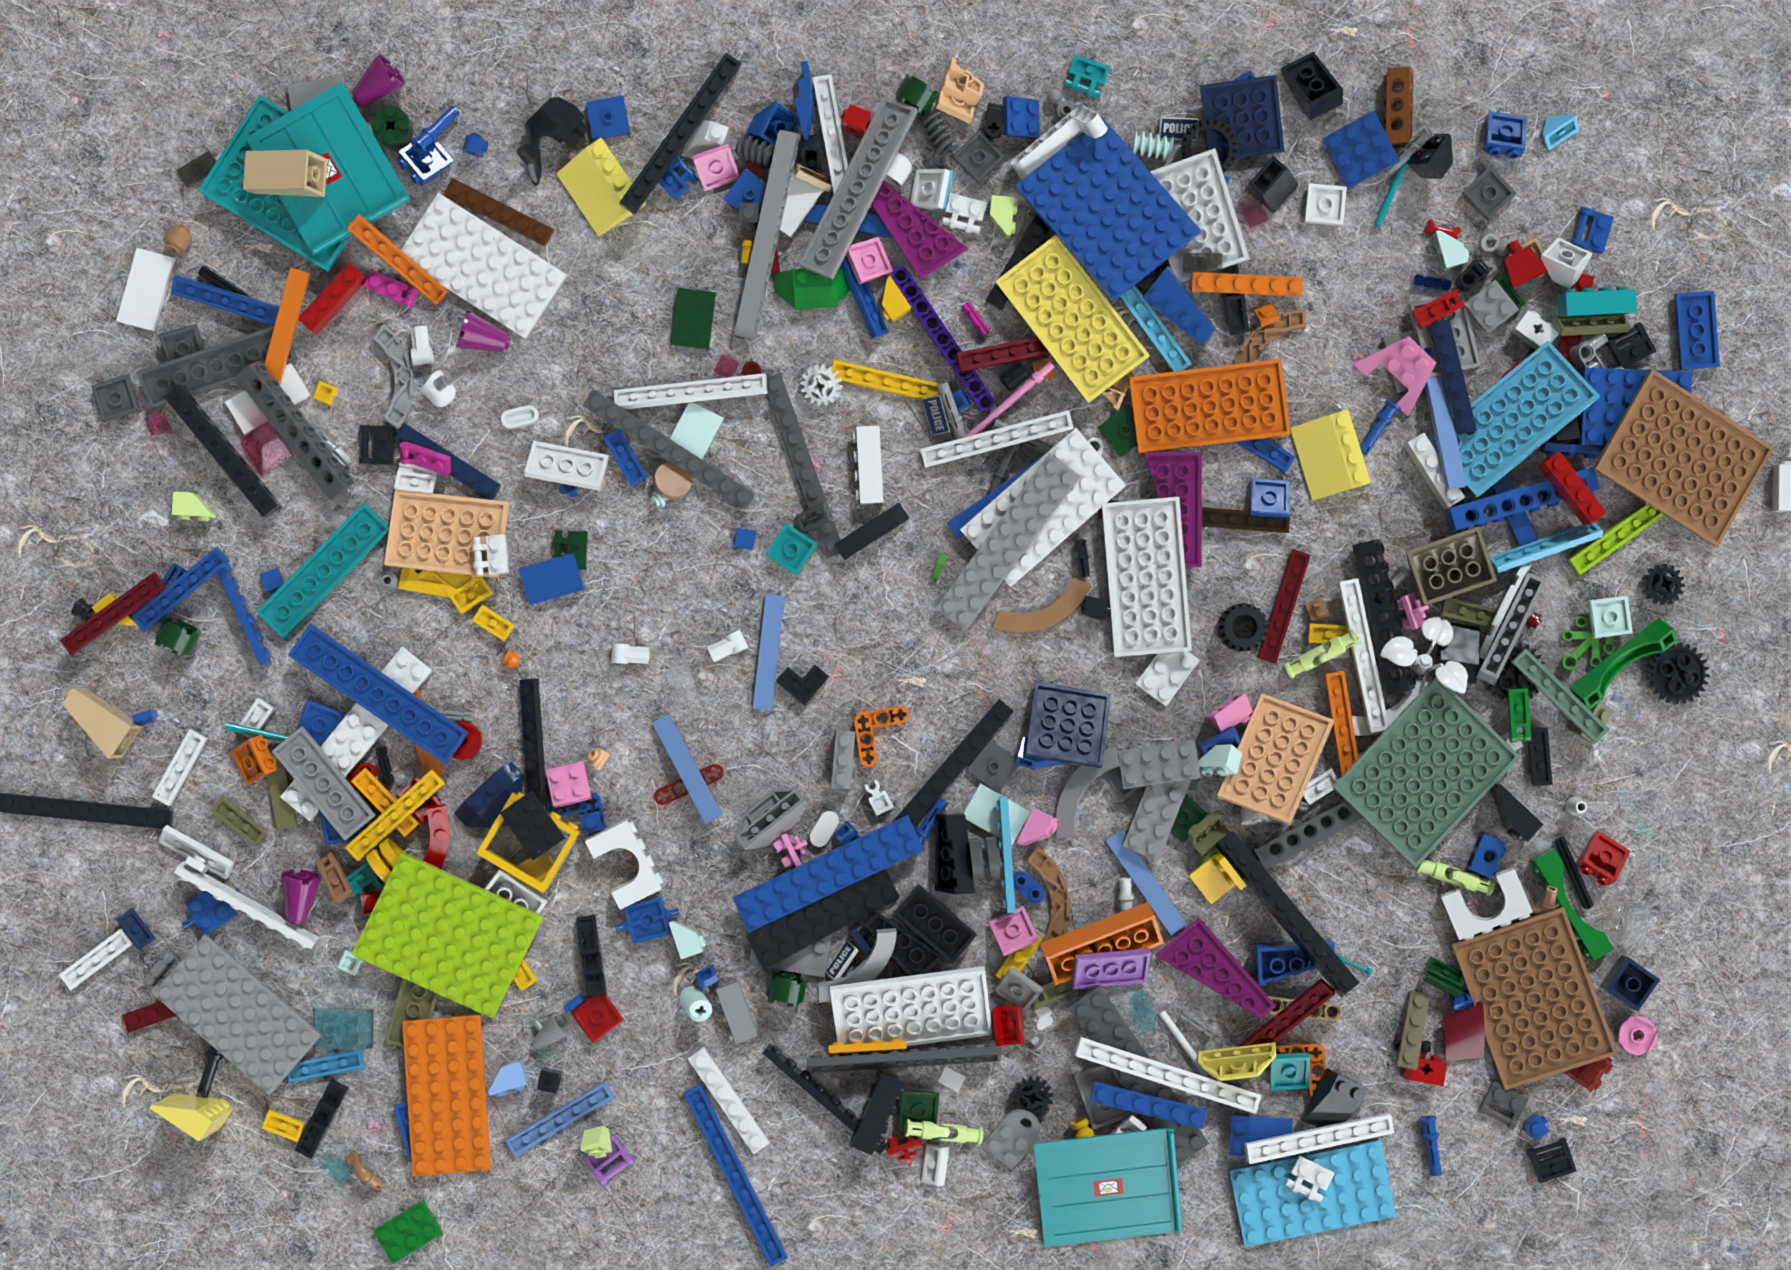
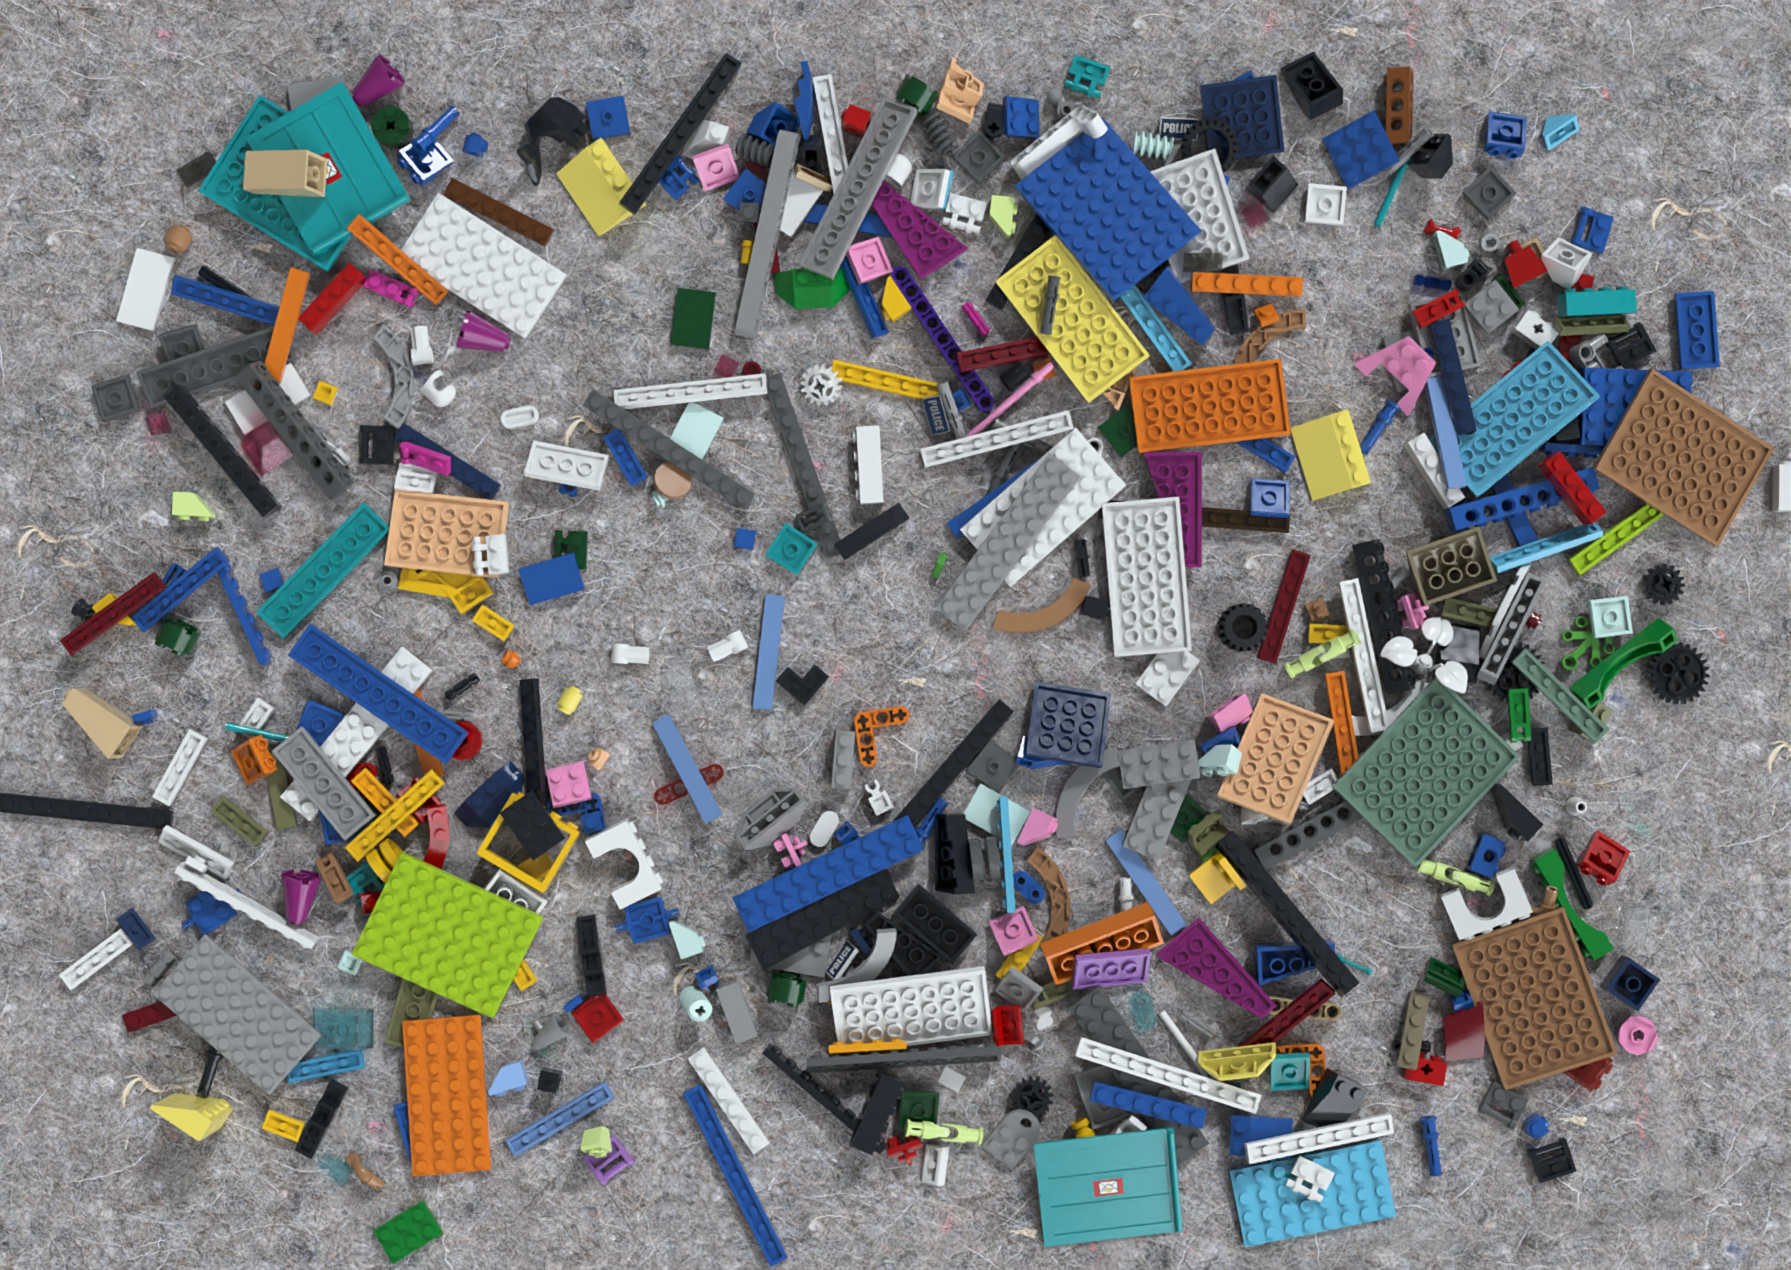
none -> black axle [444,673,480,700]
none -> light yellow brick [557,685,583,715]
none -> dark grey pin [1040,275,1061,335]

